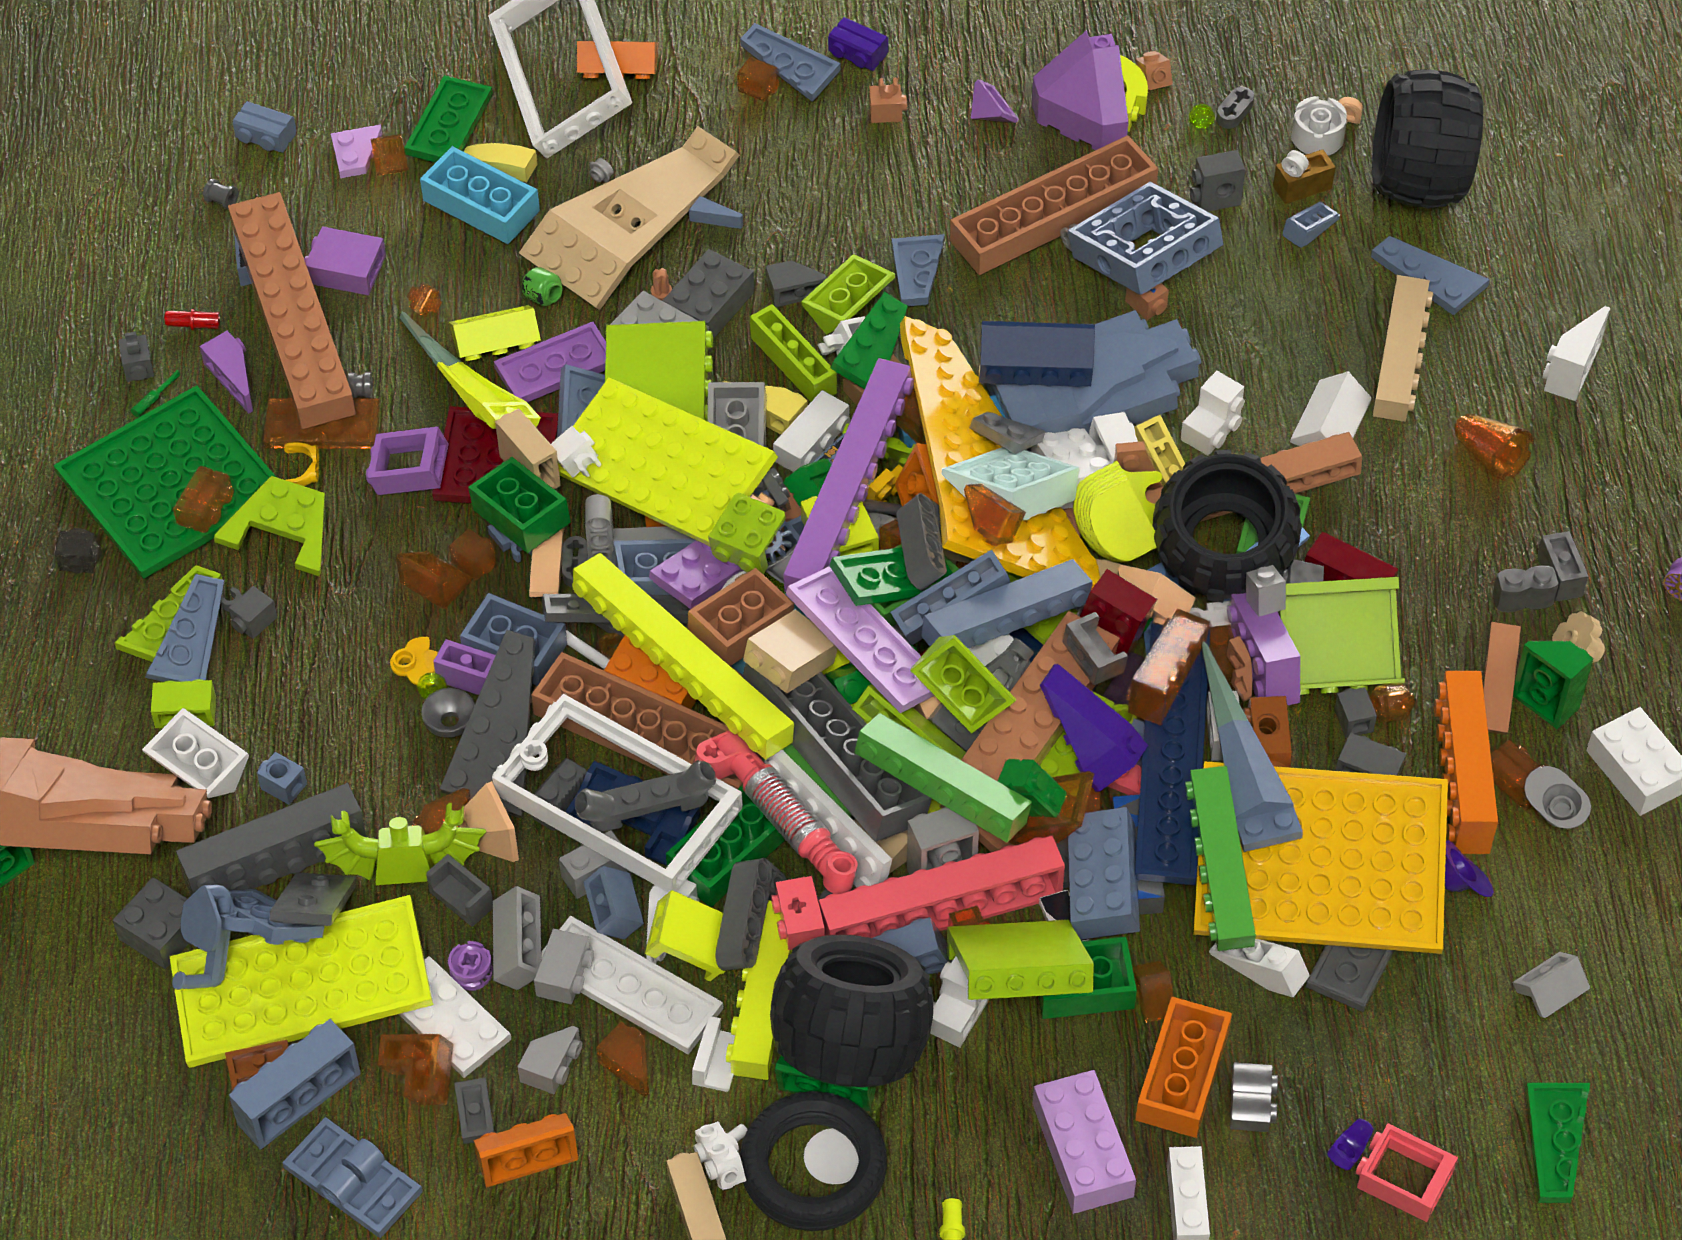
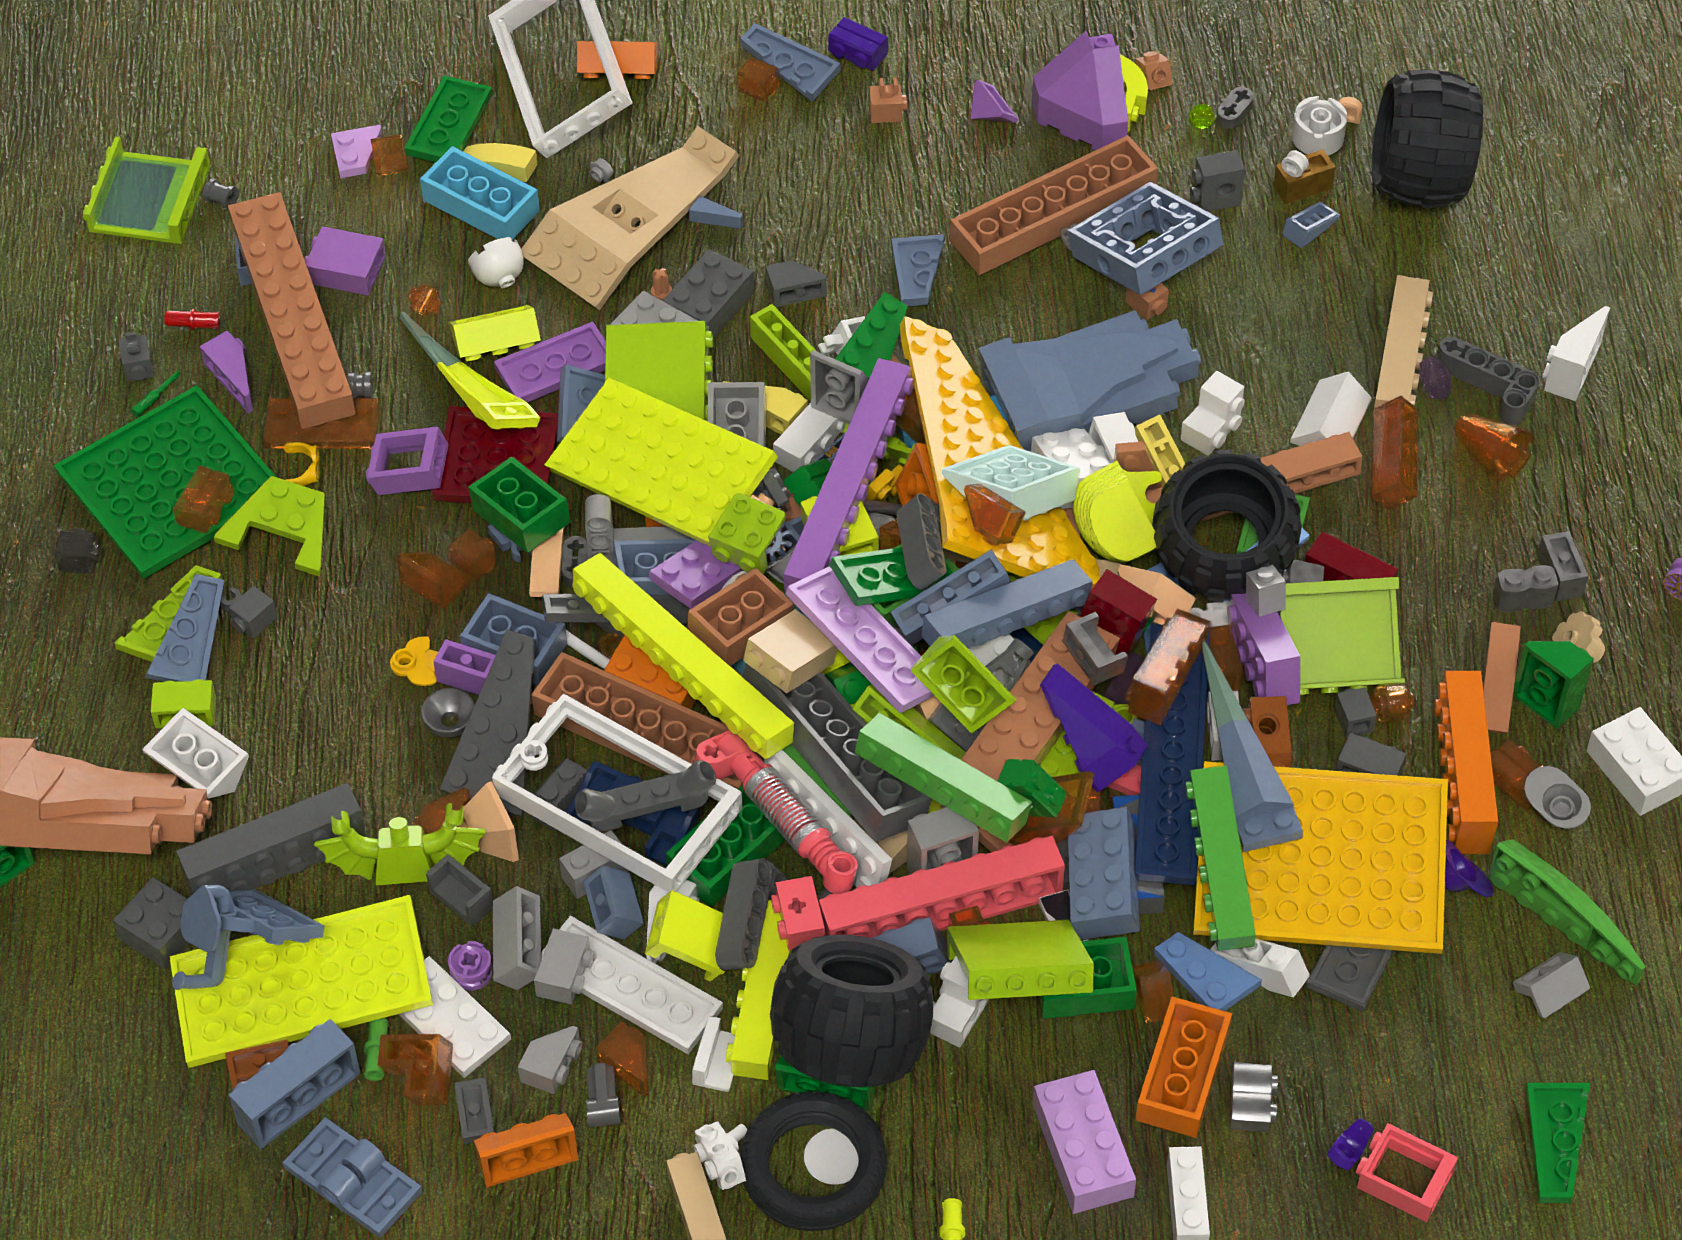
sand blue brick [233,101,296,153] -> none
sand blue brick [257,752,307,805] -> none
dark grey plate [270,872,357,926] -> none
clear neon green plate [417,673,447,700] -> none
tan brick [495,408,561,489] -> none
bright green head [522,267,562,306] -> none
white brick [551,426,601,478] -> none
lime slope [801,254,895,335] -> none
flat silver wing [969,412,1046,454] -> none
dark blue slope [978,321,1095,387] -> none
nougat slope [1226,636,1252,702] -> none
sand blue wing [1371,236,1490,315] -> none
none -> panel [83,136,211,244]
none -> bright green pin [364,1018,389,1081]
none -> white cylinder [468,237,524,288]
none -> dark grey piece [586,1063,620,1127]
none -> light grey slope [810,350,869,424]
none -> medium blue wing [1154,932,1262,1011]
none -> clear orange brick [1371,395,1419,510]
none -> clear purple gear [1418,356,1452,400]
none -> dark grey beam [1436,337,1540,425]
none -> bright green wedge [1488,839,1646,986]

